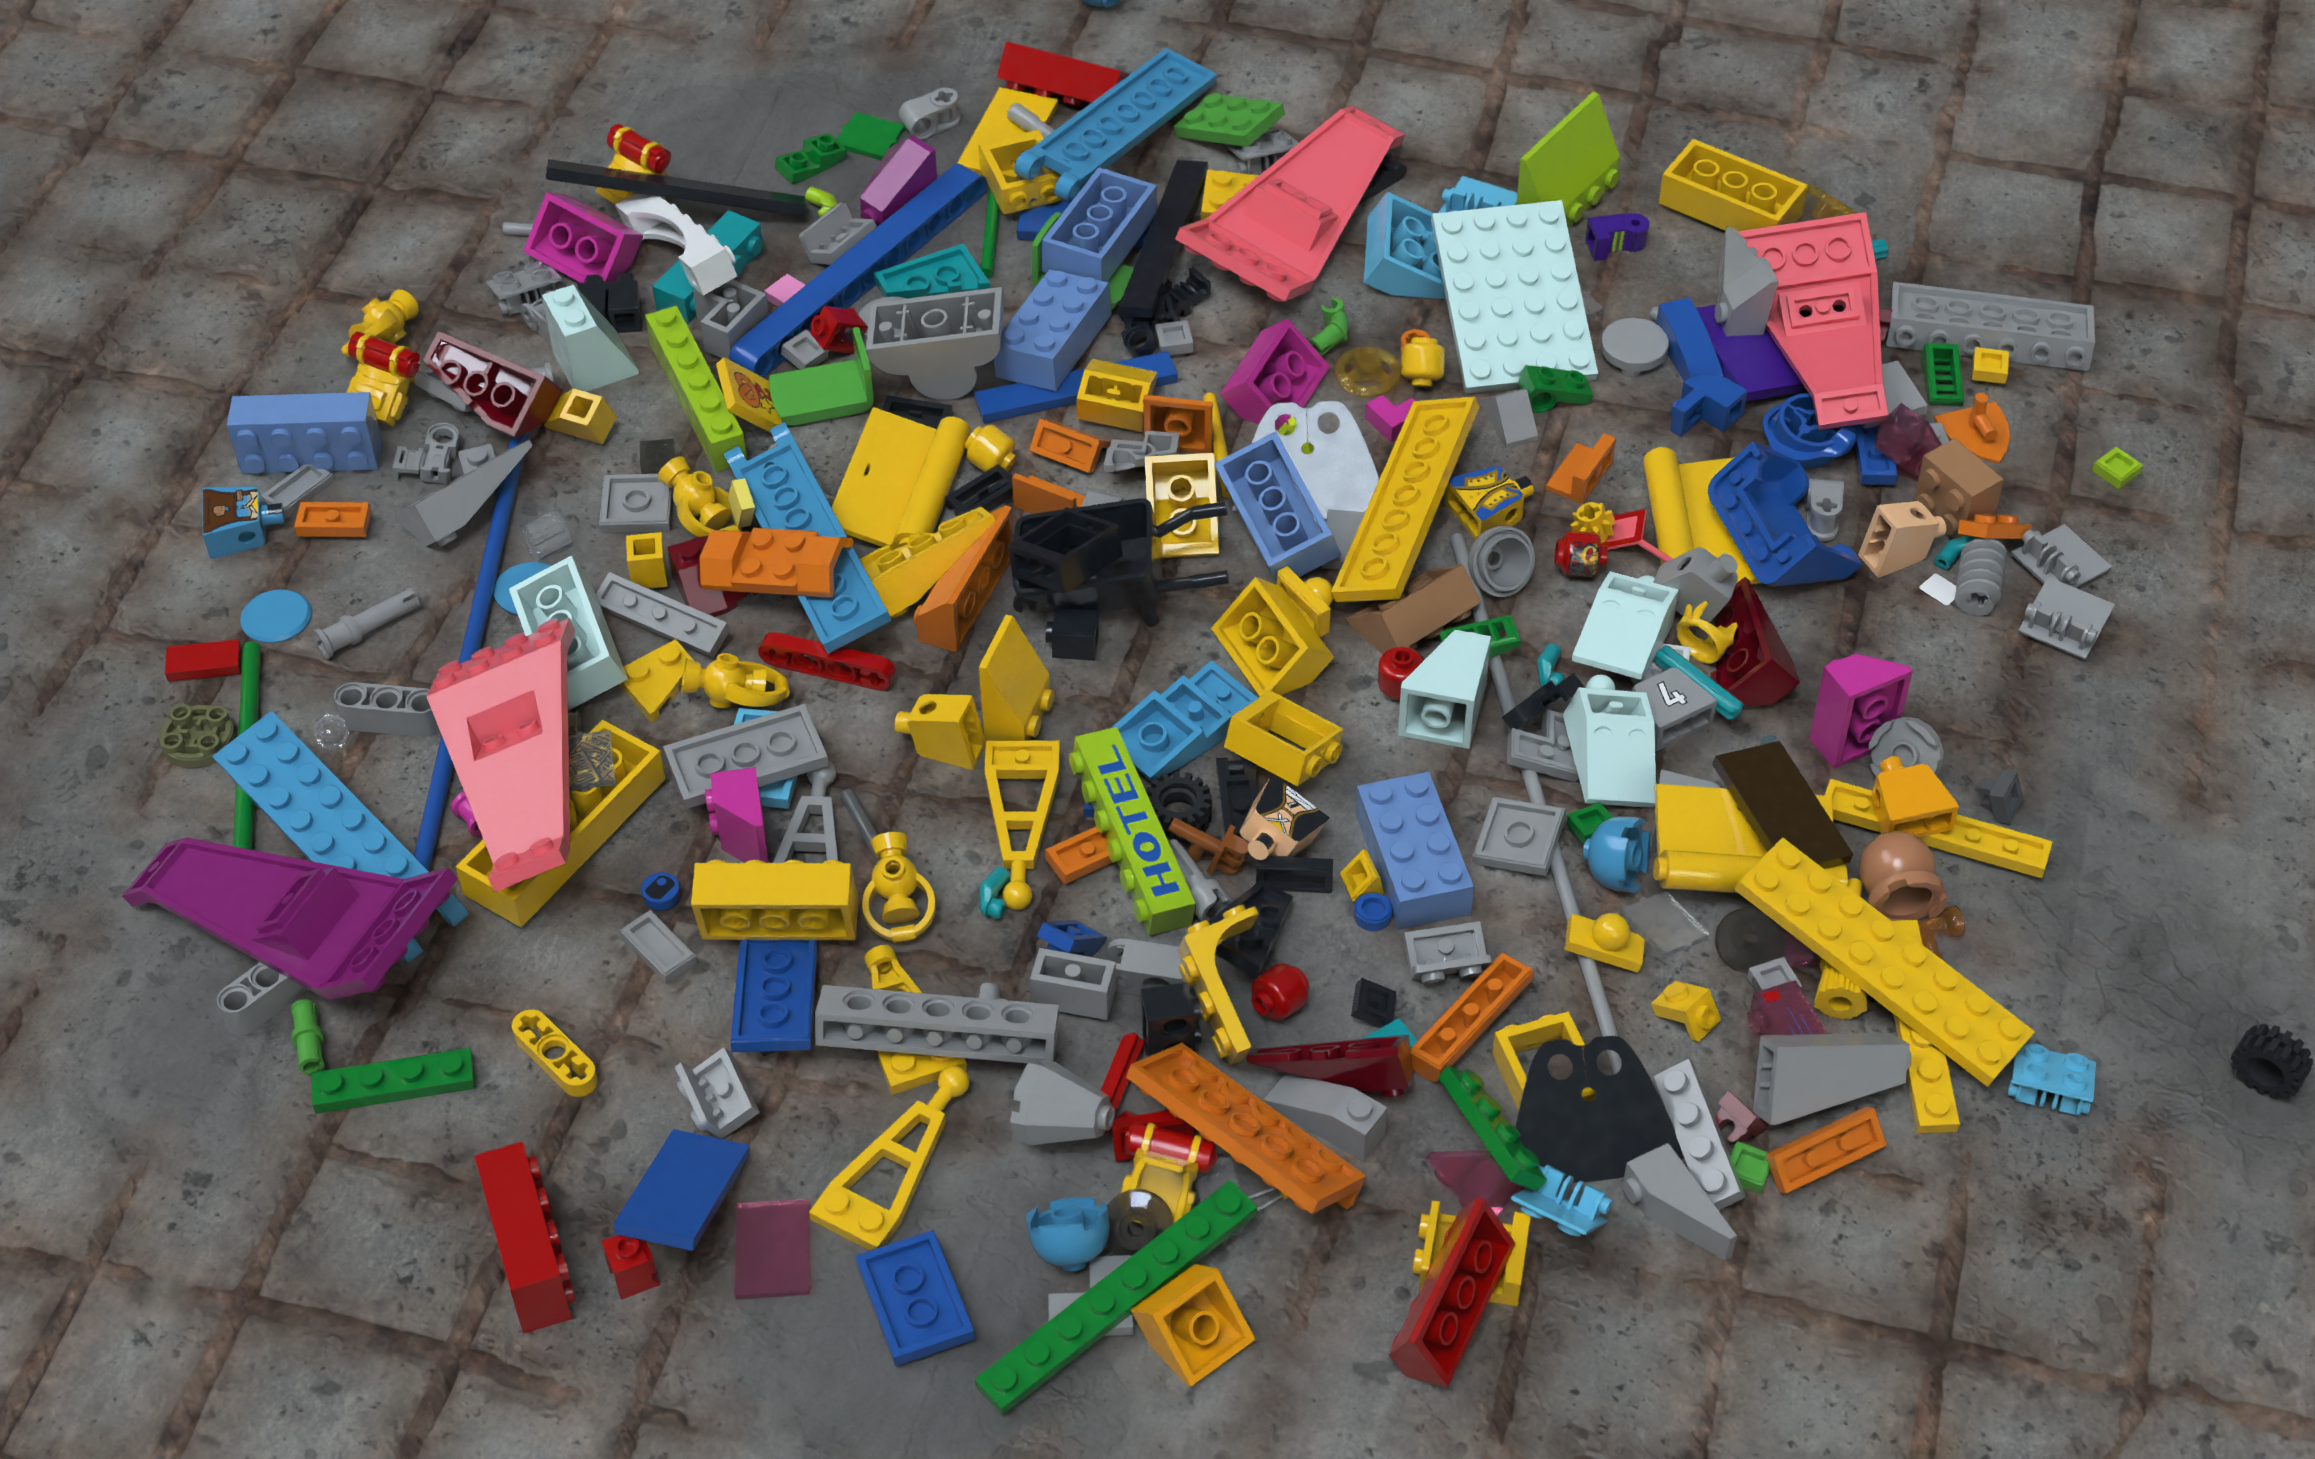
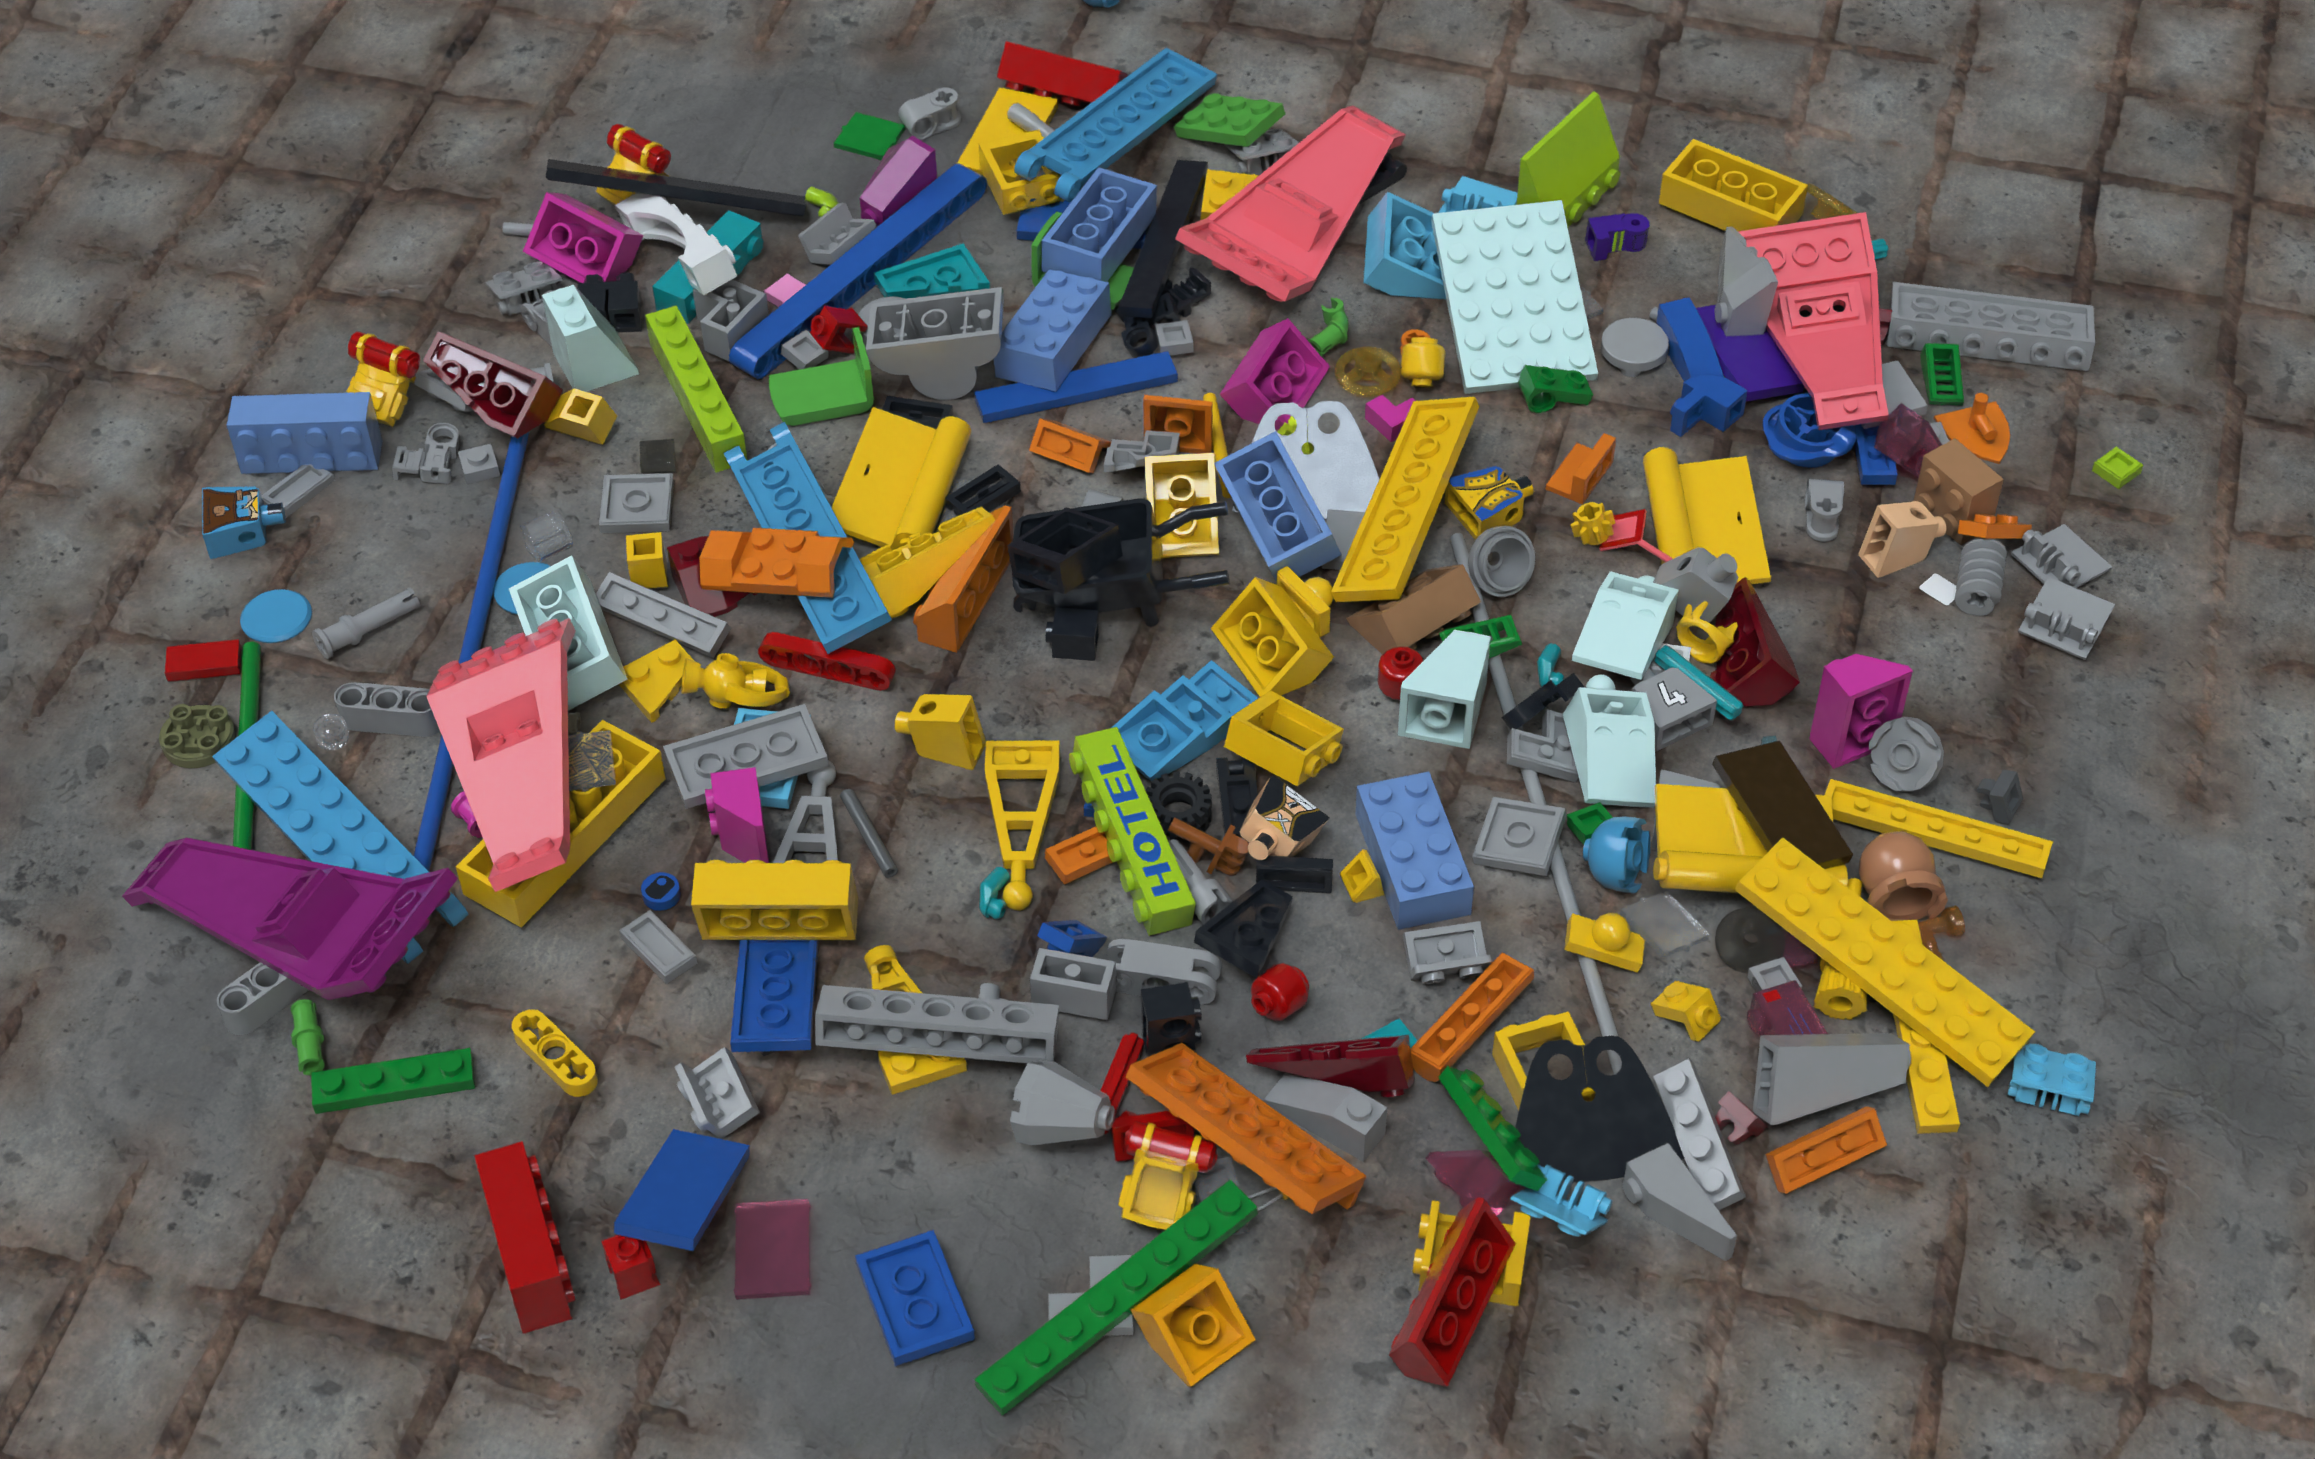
orange plate [294,502,372,537] -> none
yellow piece [340,289,419,358] -> none
light grey wedge [393,440,533,547] -> none
yellow piece [657,456,743,537] -> none
yellow tile [716,357,783,433] -> none
light yellow tile [728,478,755,528] -> none
green slope [775,133,847,184] -> none
yellow plate [809,1066,970,1251] -> none
yellow piece [862,832,937,943] -> none
yellow head [964,424,1017,472] -> none
yellow slope [979,614,1055,741] -> none
green bar [980,187,1000,278] -> none
orange panel [1012,473,1085,514] -> none
dark azure cylinder [1026,1197,1109,1271] -> none
yellow slope [1077,359,1158,432] -> none
clear smoke piece [1106,1189,1174,1256] -> none
yellow bracket [1177,905,1259,1066] -> none
black tile [1351,978,1396,1028] -> none
blue tile [1354,893,1392,931] -> none
light grey slope [1480,389,1538,449] -> none
head [1554,531,1608,578] -> none
blue windscreen [1708,441,1863,587] -> none
bright green tile [1730,1141,1771,1194] -> none
light orange torso [1872,756,1959,837] -> none
teal arm [1934,535,1980,570] -> none
yellow plate [1971,347,2009,384] -> none
black tyre [2231,1024,2313,1099] -> none

